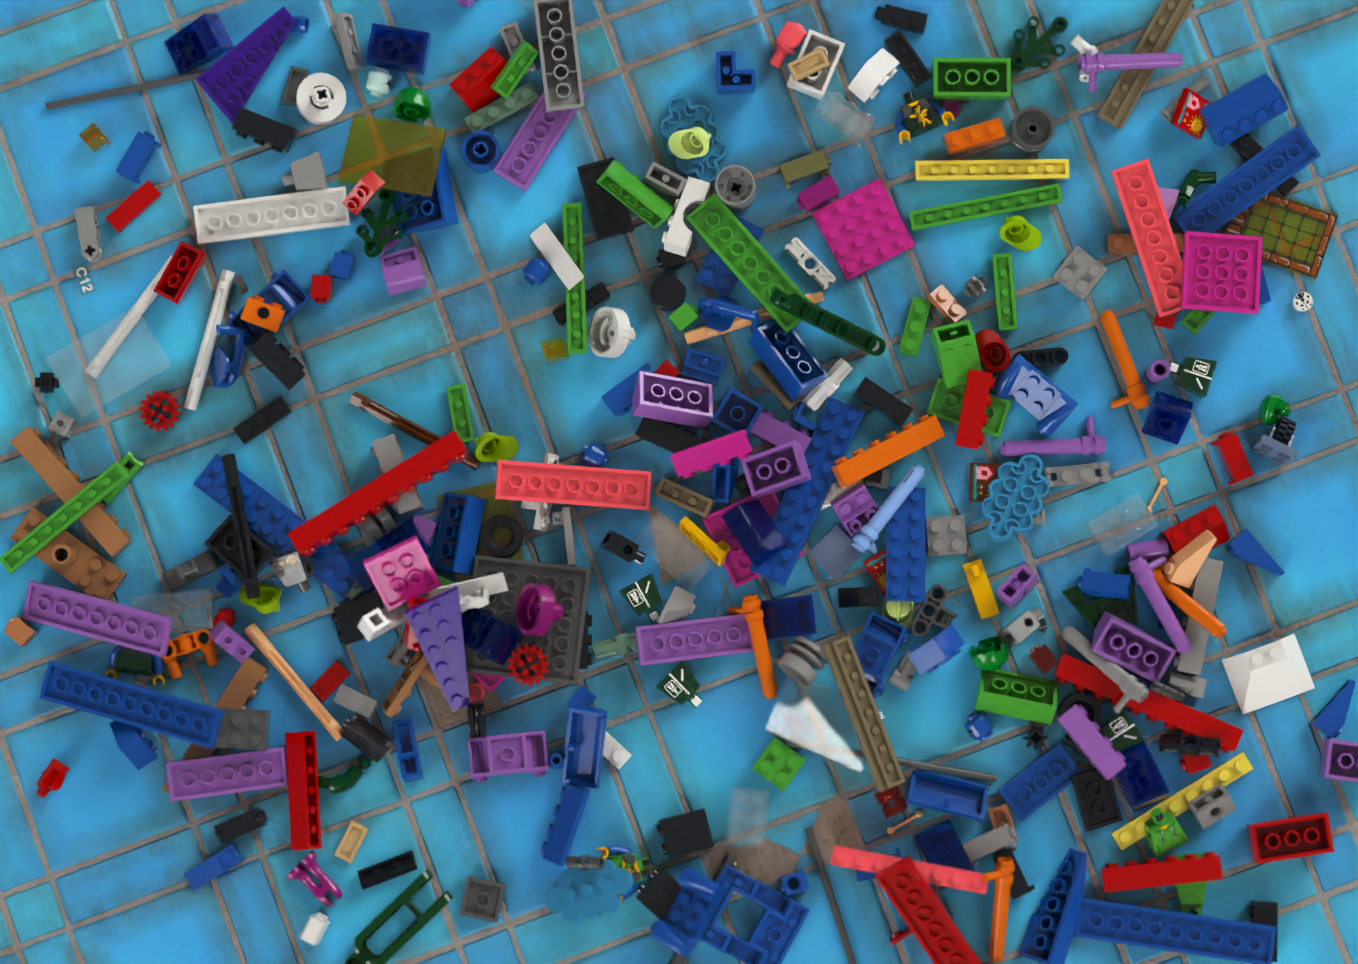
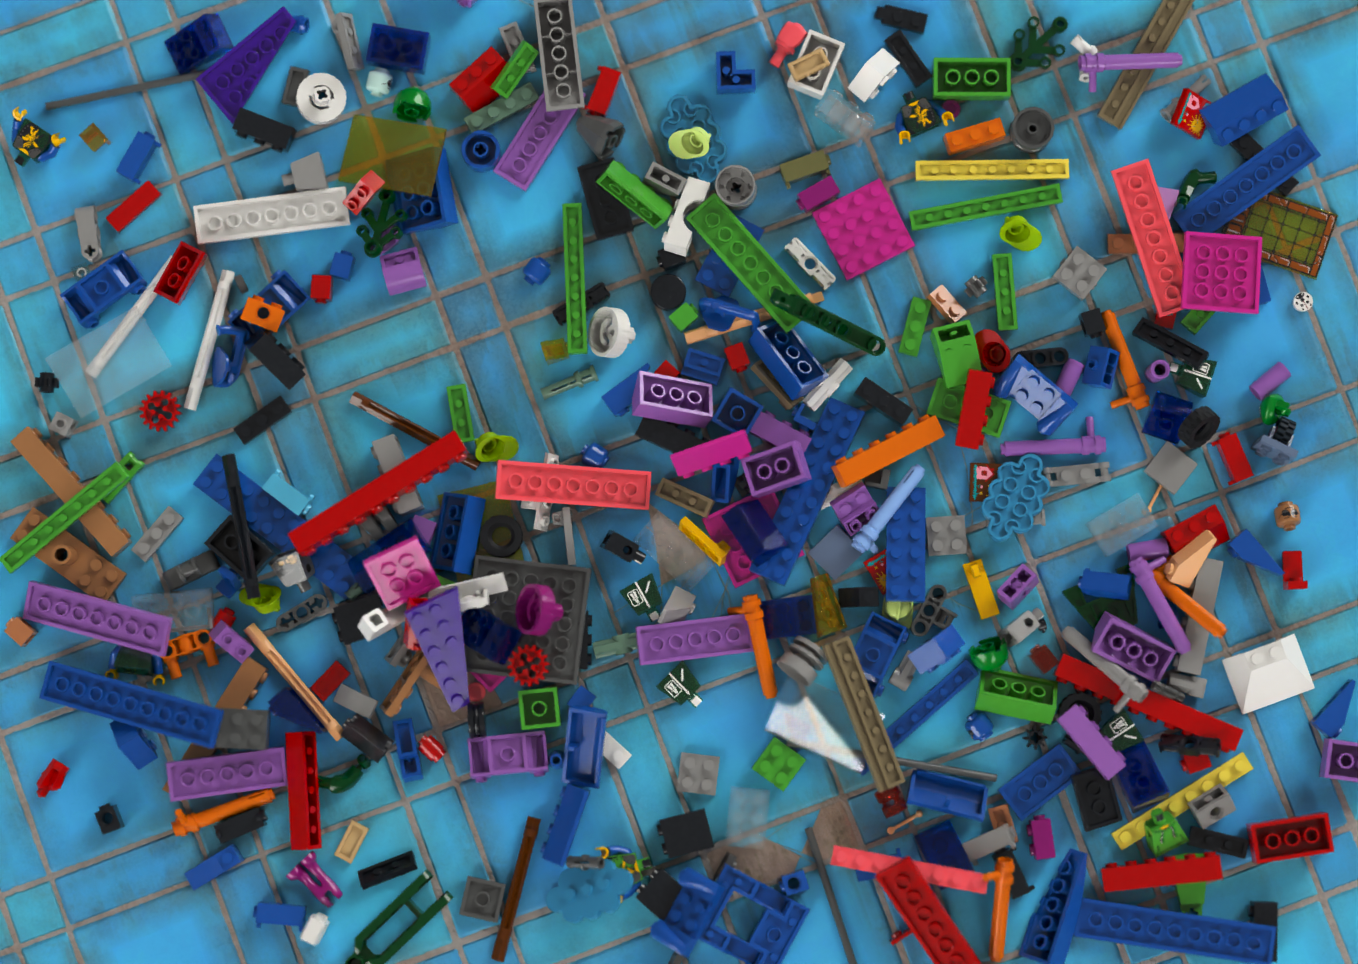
white sticker [529,222,584,290] -> none
none -> torso [12,106,66,168]
none -> blue piece [60,250,147,329]
none -> black brick [94,803,125,835]
none -> light grey plate [131,506,185,562]
none -> orange cylinder [171,788,276,837]
none -> blue brick [253,901,307,932]
none -> medium azure brick [262,469,315,517]
none -> clear blue slope [268,687,328,734]
none -> dark grey beam [276,594,328,632]
none -> red brick [417,735,446,763]
none -> reddish brown piece [491,816,541,962]
none -> bright green brick [518,687,562,730]
none -> sand green pin [540,365,599,400]
none -> dark grey cone [576,114,625,160]
none -> red brick [582,66,621,118]
none -> light grey plate [677,752,720,796]
none -> red brick [724,342,750,373]
none -> clear yellow wing [810,573,847,638]
none -> blue plate [849,659,979,776]
none -> magenta brick [1026,814,1056,860]
none -> medium lavender pin [1055,358,1085,396]
none -> black brick [1078,308,1106,339]
none -> blue brick [1082,346,1120,390]
none -> black plate [1132,317,1209,371]
none -> light grey tile [1143,441,1198,495]
none -> black tyre [1178,406,1220,449]
none -> black plate [1187,826,1249,859]
none -> medium lavender pin [1249,362,1291,401]
none -> medium nougat head [1274,501,1301,531]
none -> red bracket [1282,551,1308,590]

